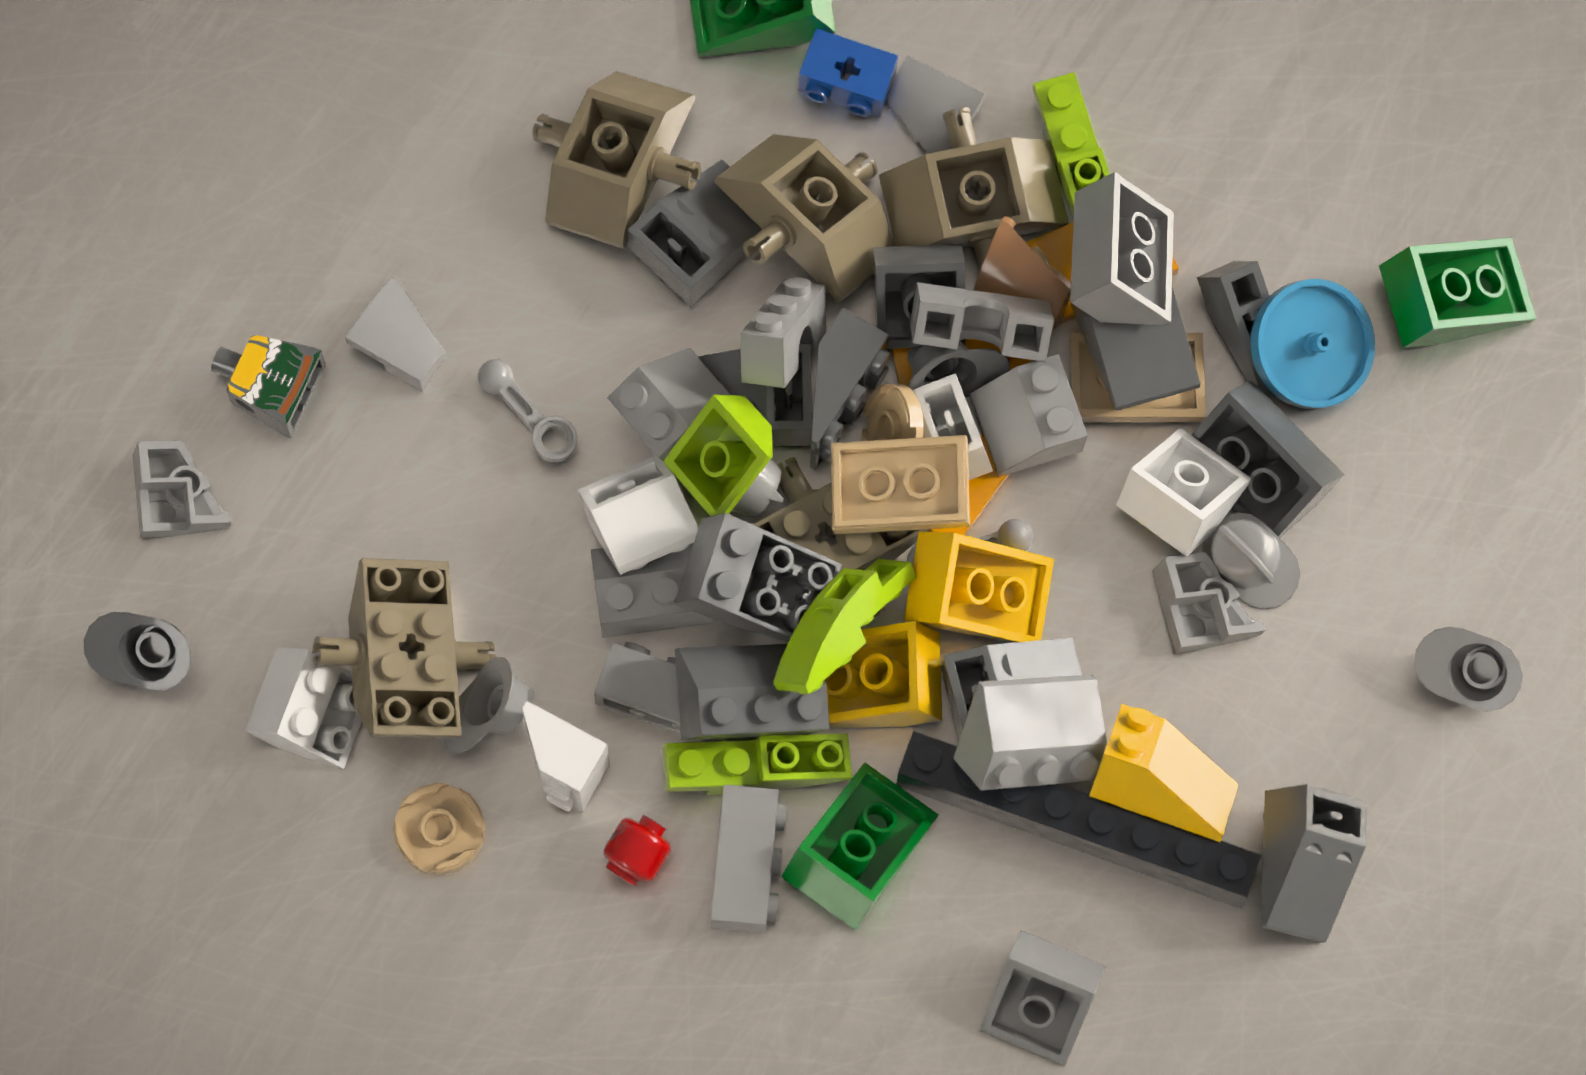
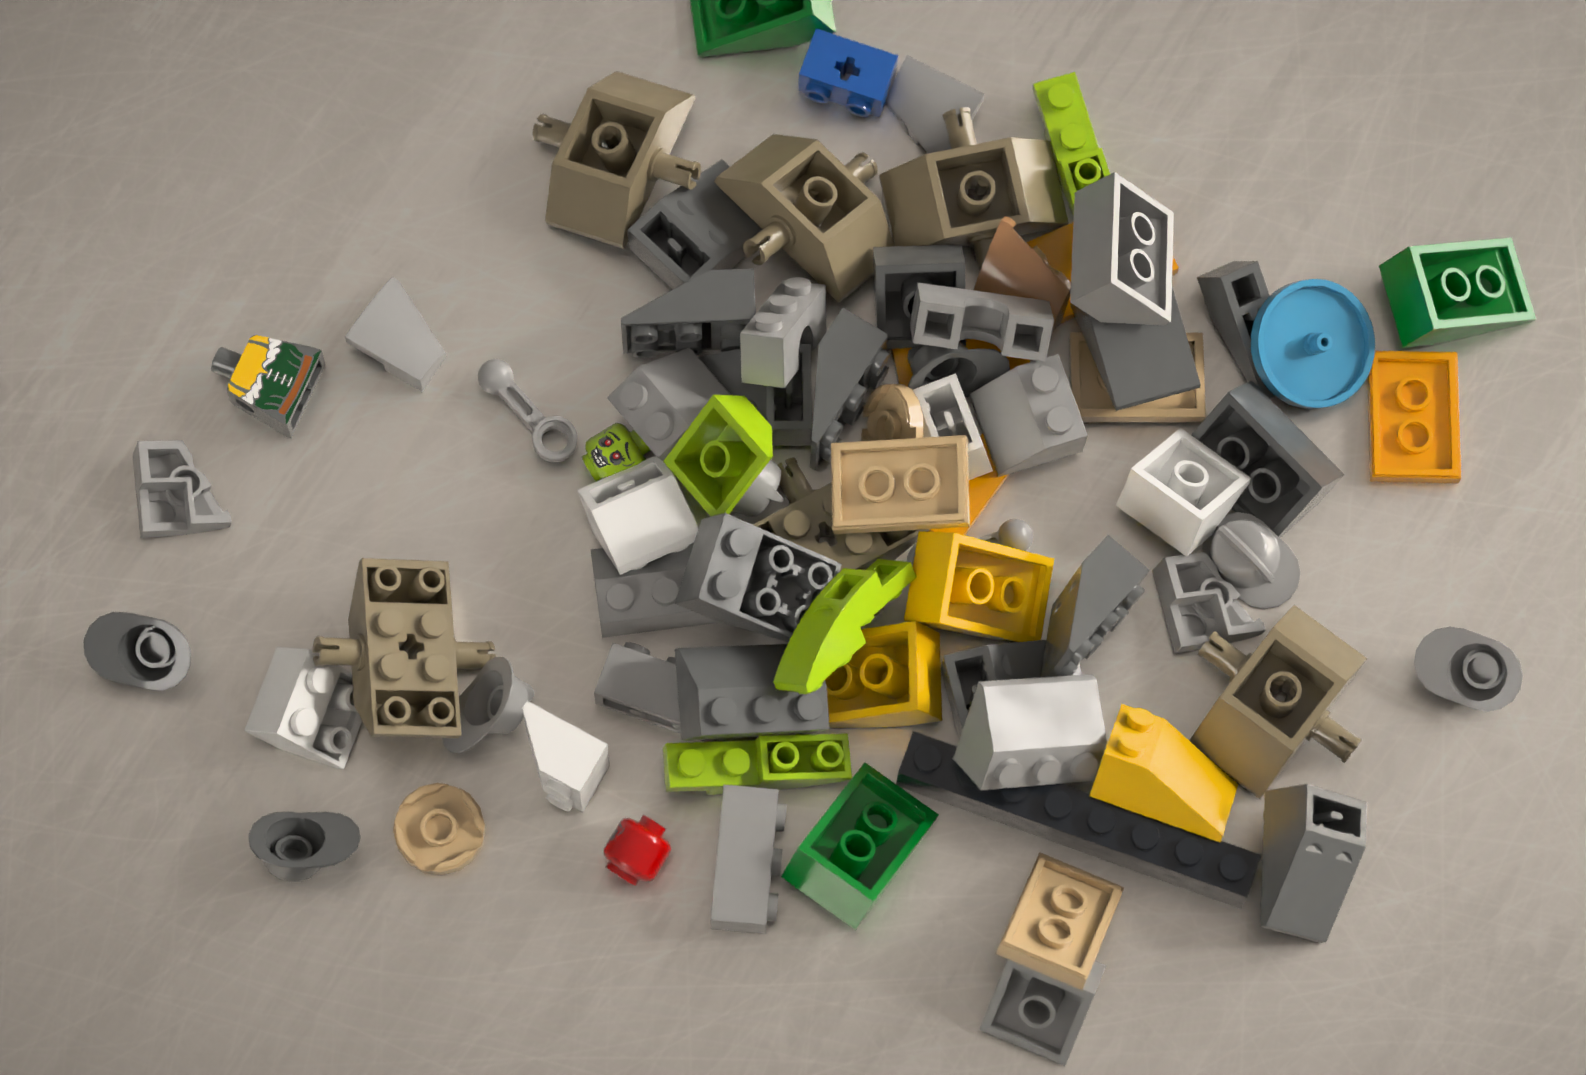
none -> dark grey piece [249,812,361,882]
none -> lime head [582,423,651,482]
none -> dark grey slope [621,268,756,358]
none -> tan tile [996,852,1125,990]
none -> slope [1040,535,1150,678]
none -> dark tan slope [1189,605,1367,799]
none -> light orange tile [1367,351,1461,483]

